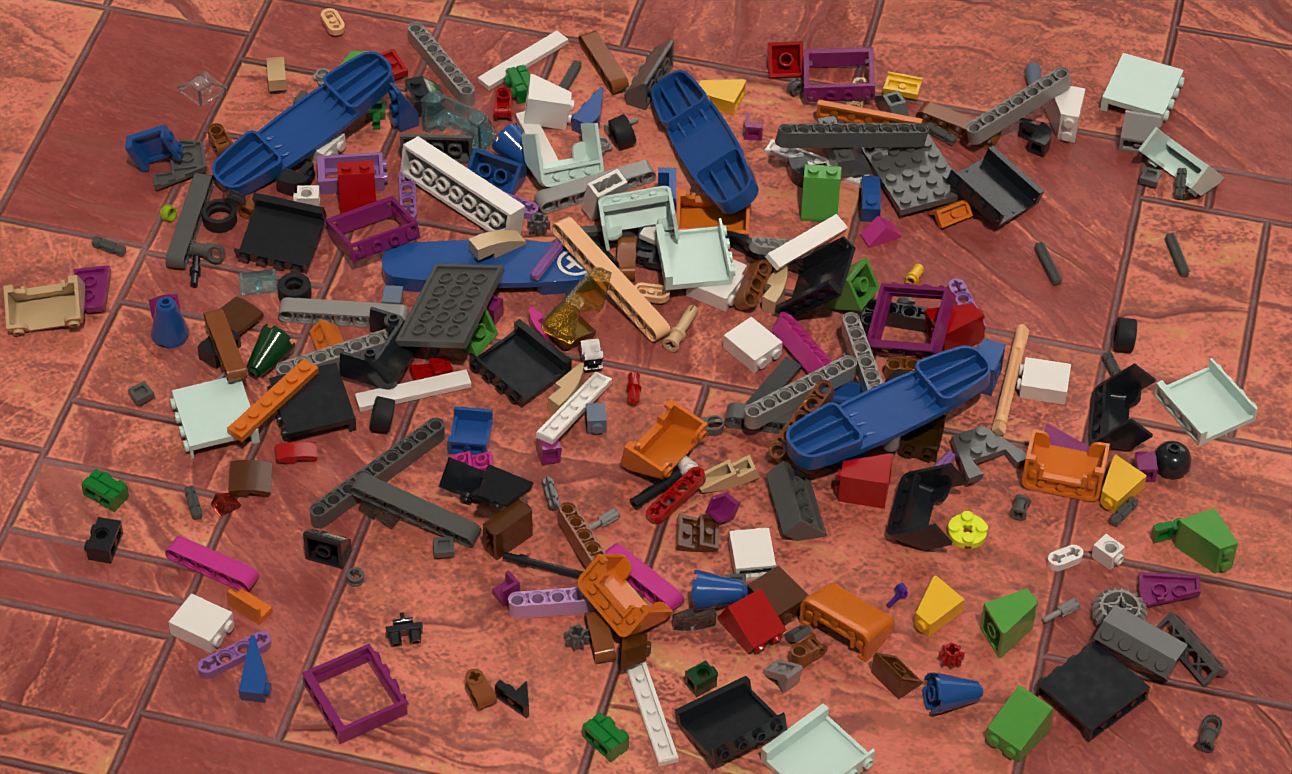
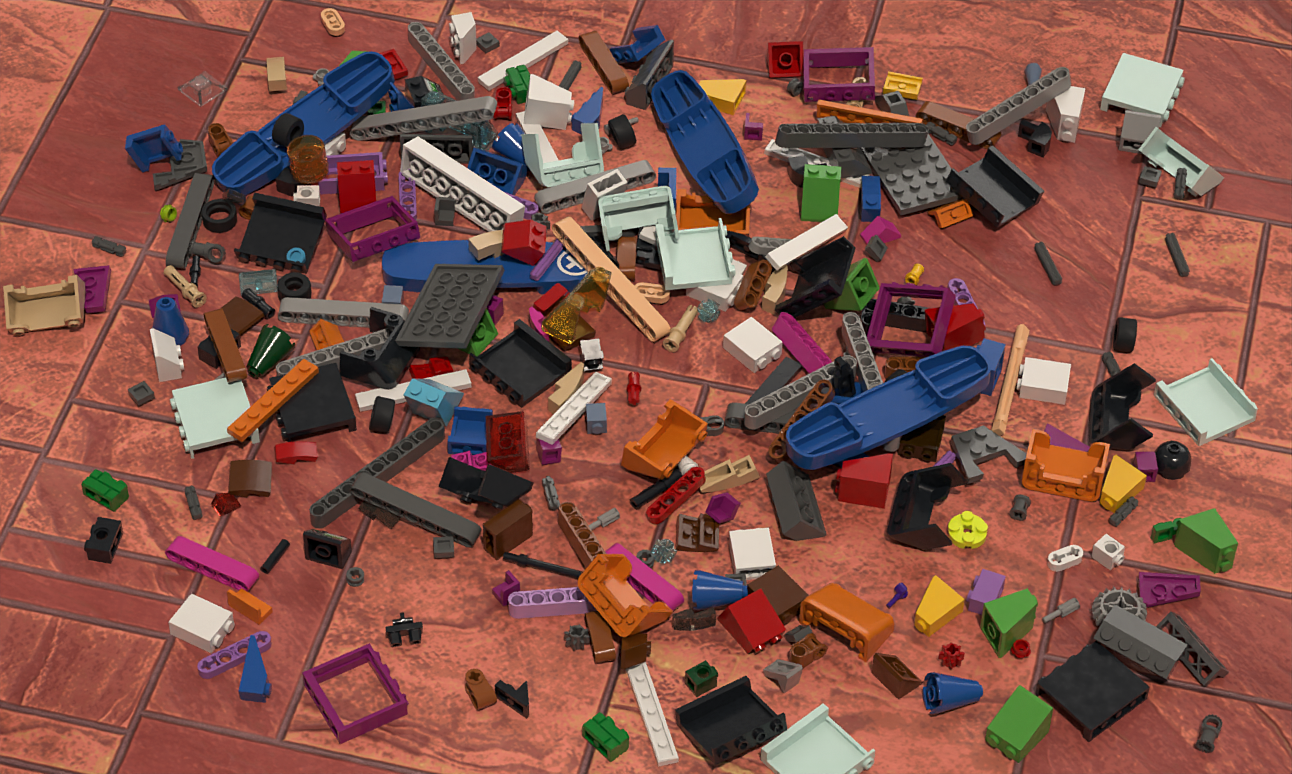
none -> white slope [150,328,184,382]
none -> tan pin [164,265,207,308]
none -> black pin [241,288,275,319]
none -> black piece [260,539,290,574]
none -> black tyre [272,113,304,149]
none -> clear orange wheel [287,135,329,184]
none -> dark azure tile [287,248,306,263]
none -> light grey beam [350,96,497,141]
none -> medium azure slope [403,378,464,427]
none -> dark grey panel [434,197,455,226]
none -> white slope [449,12,477,64]
none -> dark grey plate [476,32,500,54]
none -> clear red slope [486,411,530,473]
none -> red slope [501,219,547,266]
none -> red slope [533,283,568,313]
none -> blue panel [610,25,665,64]
none -> dark grey bush [636,550,654,568]
none -> clear light blue gear [651,539,677,563]
none -> clear light blue gear [697,299,720,323]
none -> black hinge [833,356,856,398]
none -> dark grey plate [865,235,888,262]
none -> medium lavender brick [966,569,1006,615]
none -> red plate [1011,639,1031,659]

